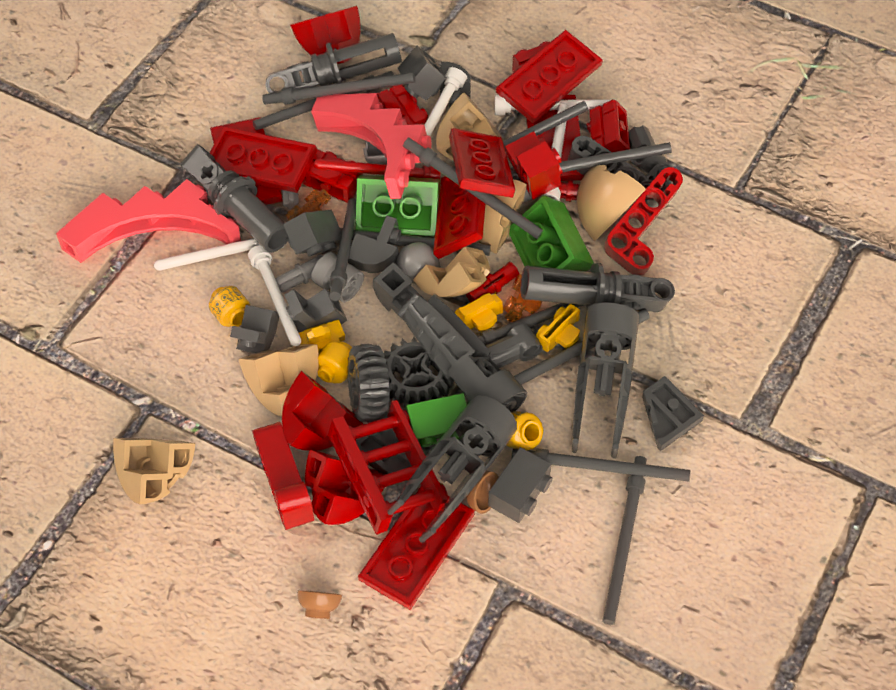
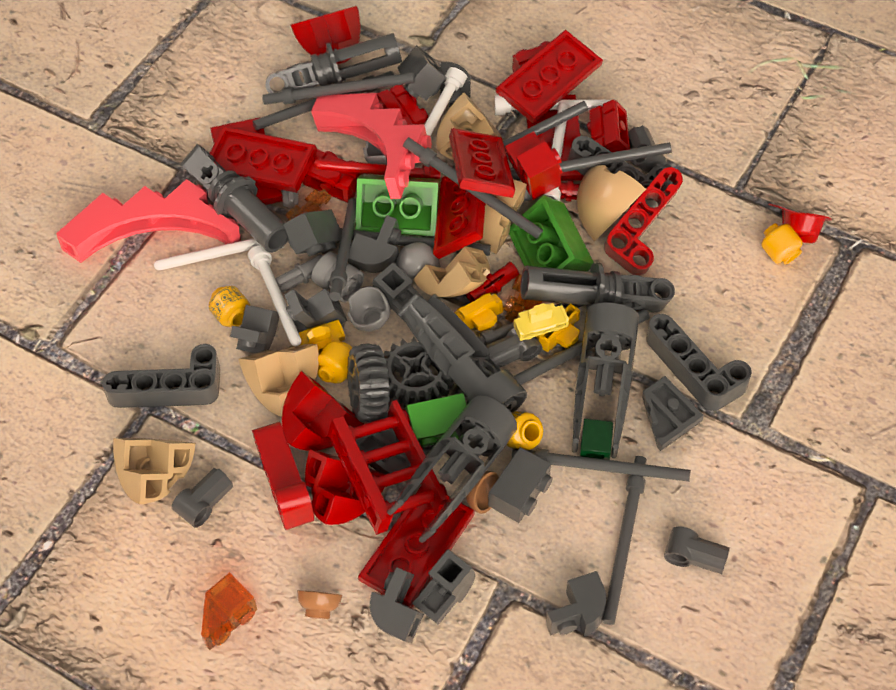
none -> dark grey beam [102,344,220,408]
none -> dark grey piece [172,468,233,528]
none -> clear orange slope [201,572,257,651]
none -> light grey hair [348,286,390,332]
none -> dark grey brick [370,567,424,643]
none -> dark grey brick [412,549,475,625]
none -> light yellow piece [514,303,569,341]
none -> dark grey brick [546,571,606,637]
none -> dark green panel [580,419,613,460]
none -> dark grey beam [646,314,752,411]
none -> dark grey piece [664,526,730,574]
none -> yellow head [761,223,803,265]
none -> red piece [769,204,832,244]

